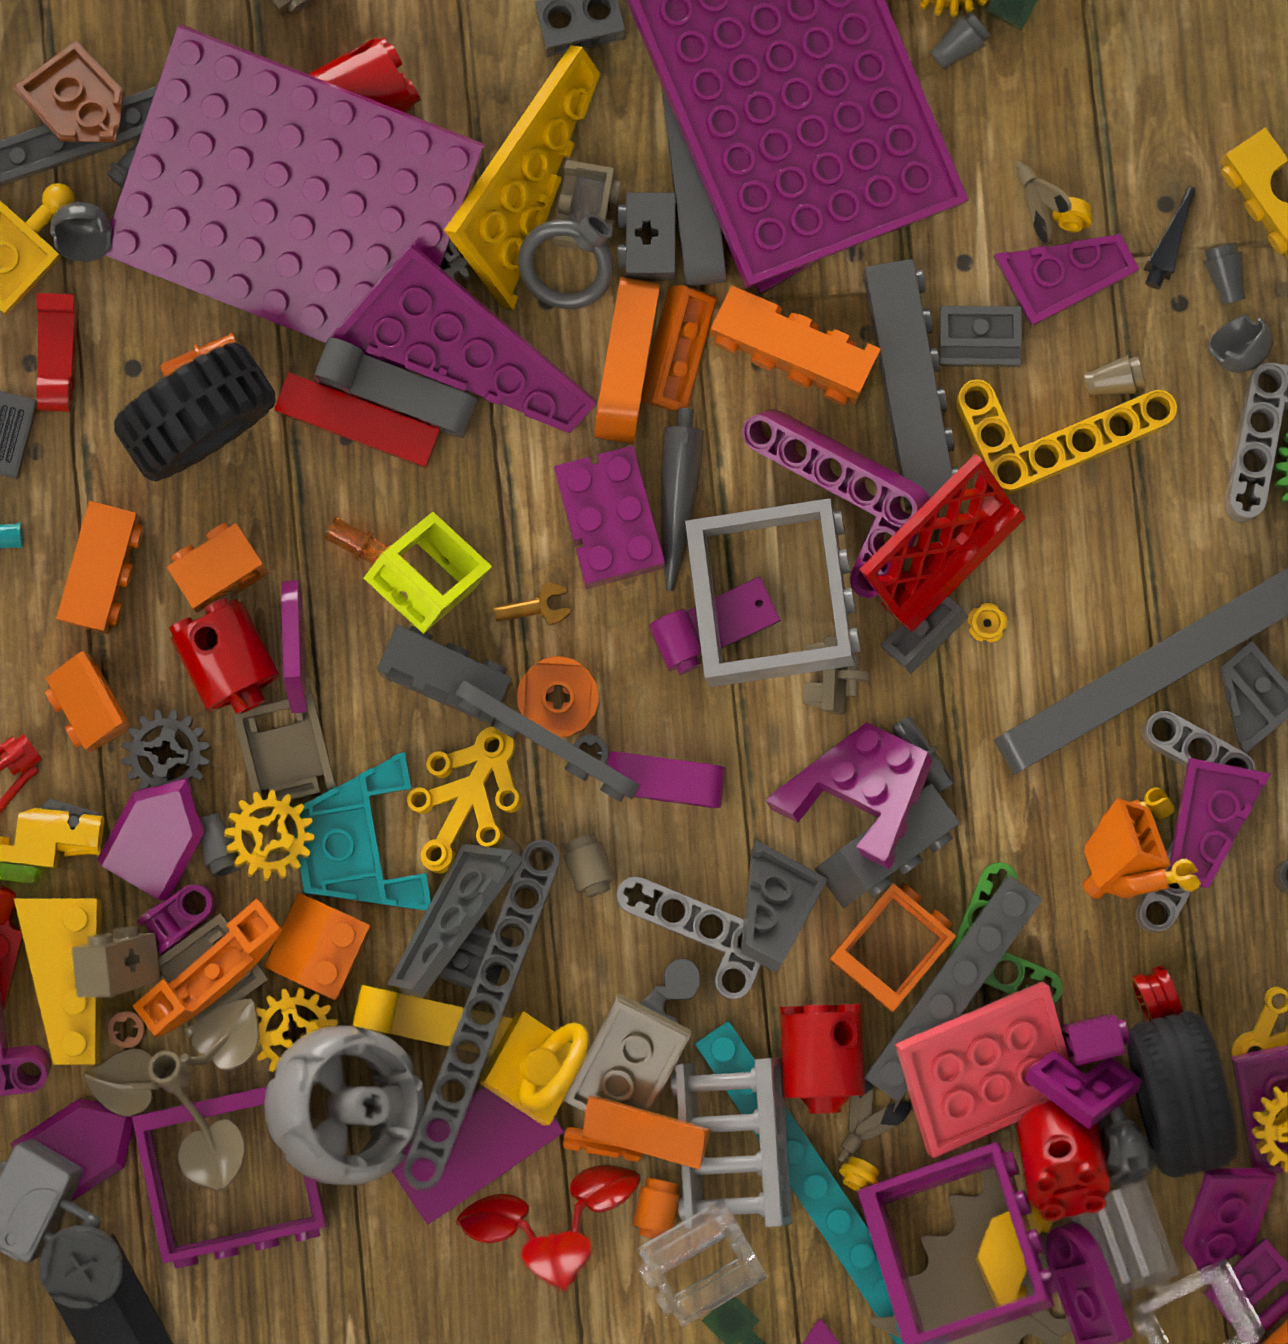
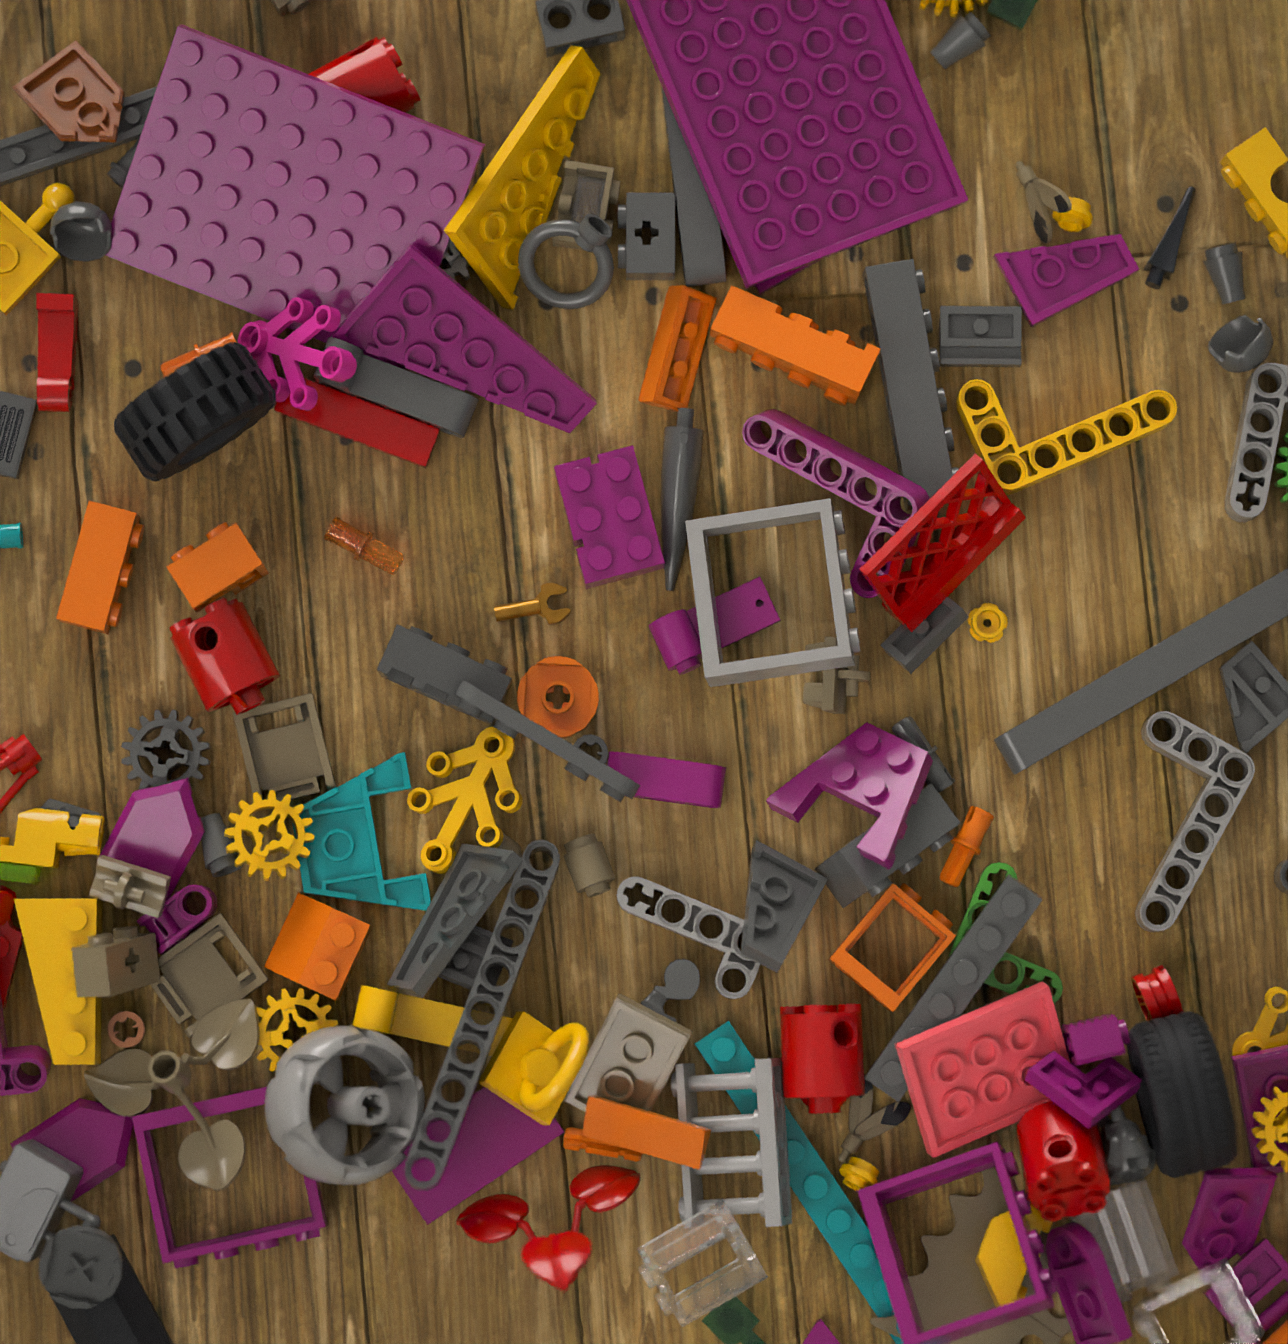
orange slope [45,650,132,752] -> none
orange slope [132,898,282,1038] -> none
magenta tile [281,580,307,713] -> none
neon yellow window [363,512,492,634] -> none
orange beam [594,277,660,444] -> none
orange brick [632,1177,681,1240] -> none
orange torso [1082,787,1201,899] -> none
dark tan cone [1084,355,1146,397] -> none
magenta wing [1168,758,1271,888] -> none
none -> dark tan hips [89,855,171,918]
none -> dark pink plant [238,297,357,411]
none -> orange axle [939,806,994,887]

